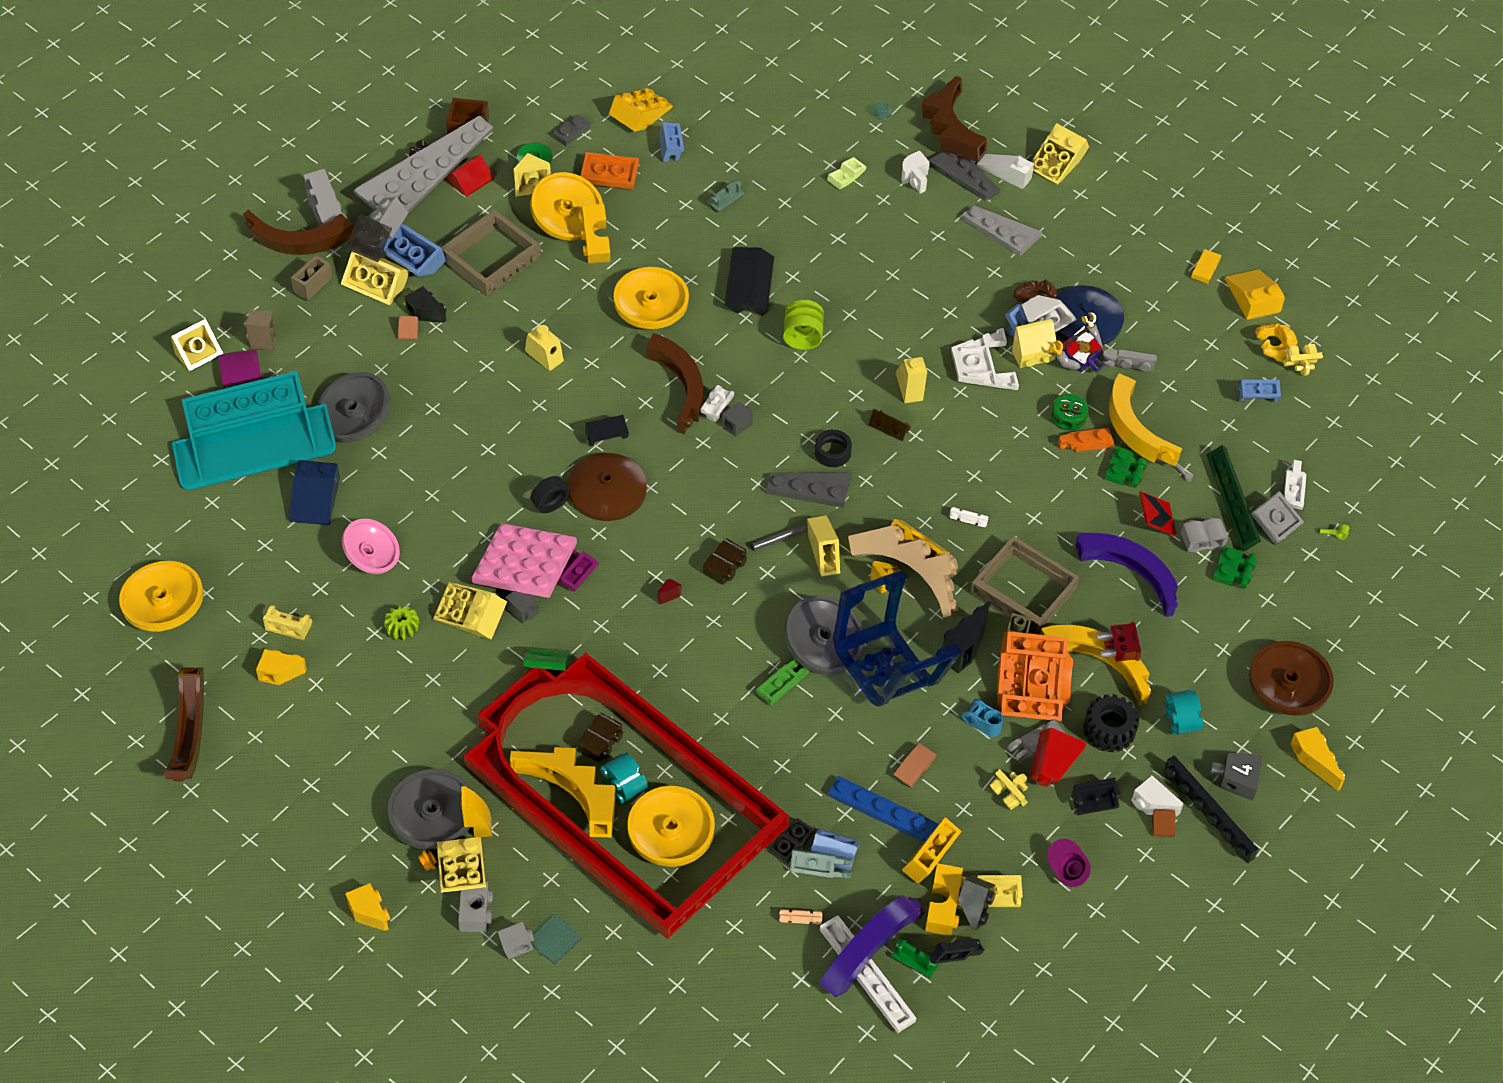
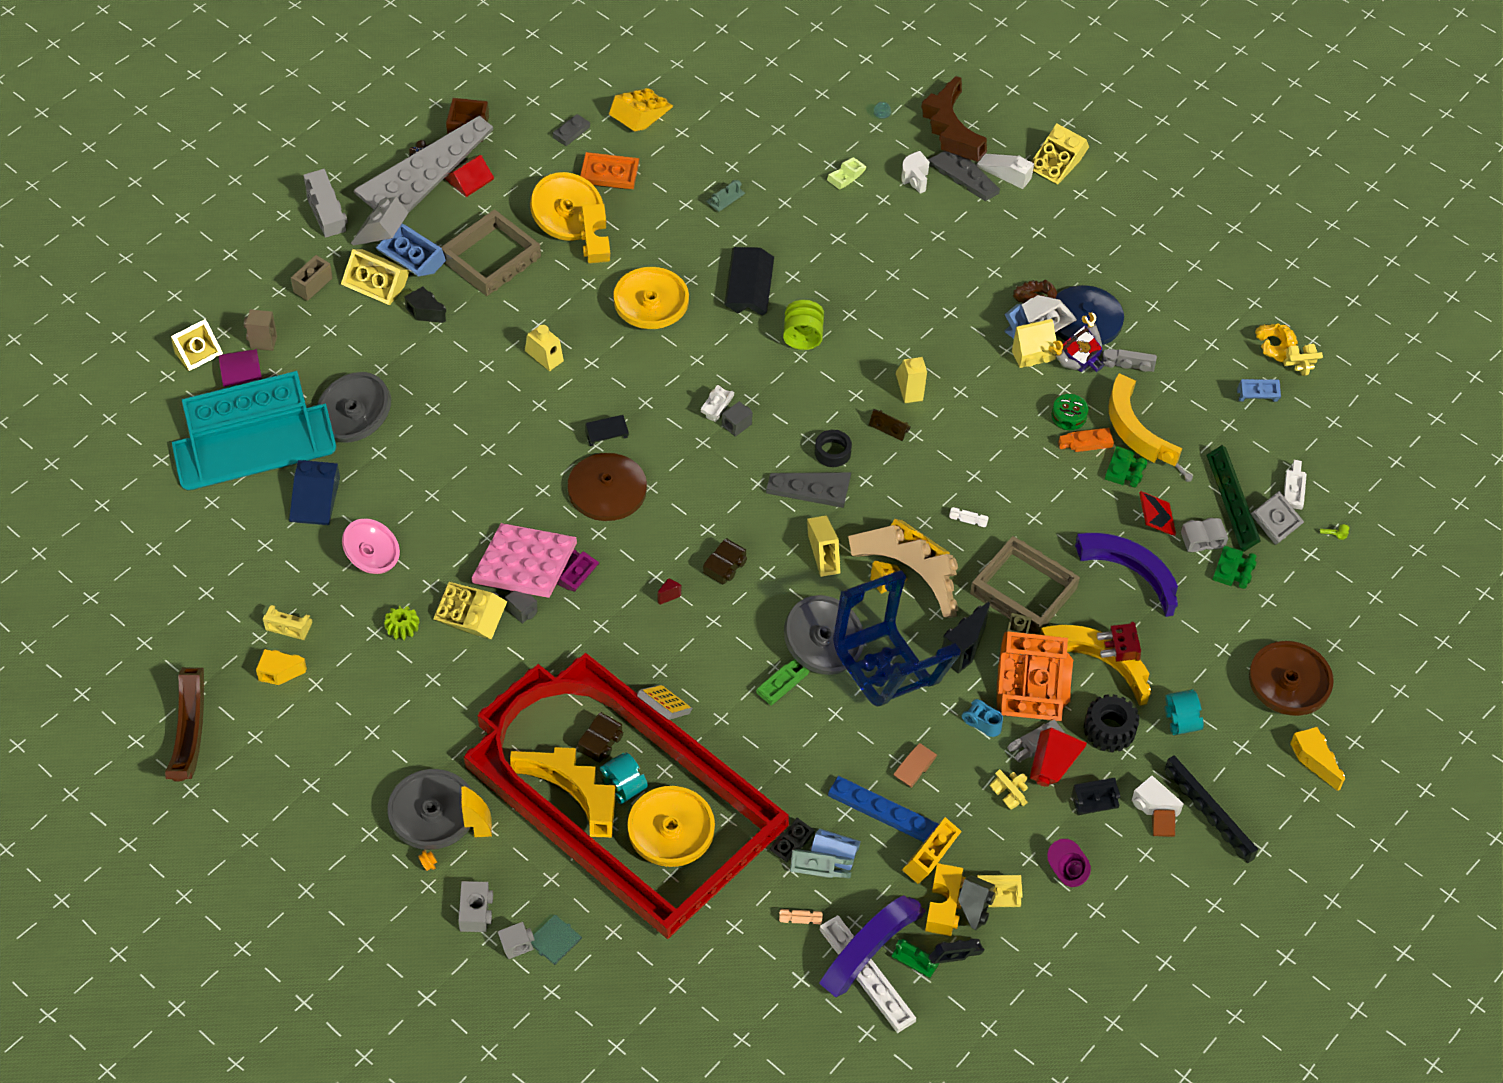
yellow dish [119,561,204,631] -> none
reddish brown arch [243,209,357,255] -> none
clear smoke hinge [345,214,392,263] -> none
yellow slope [345,883,390,931] -> none
nougat slope [398,316,419,340] -> none
light yellow slope [437,837,486,893] -> none
light yellow slope [514,153,551,197] -> none
green dish [517,143,553,164] -> none
green slope [524,647,570,670] -> none
black tyre [530,476,570,513] -> none
reddish brown arch [647,333,703,434] -> none
medium blue hinge [658,122,684,162] -> none
dark grey bar [751,523,808,551] -> none
white wing [951,328,1019,390] -> none
light grey wing [962,205,1042,257] -> none
yellow tile [1191,249,1222,284] -> none
dark grey torso [1210,753,1262,800] -> none
yellow slope [1225,269,1285,320] -> none
none -> tile [637,685,693,720]

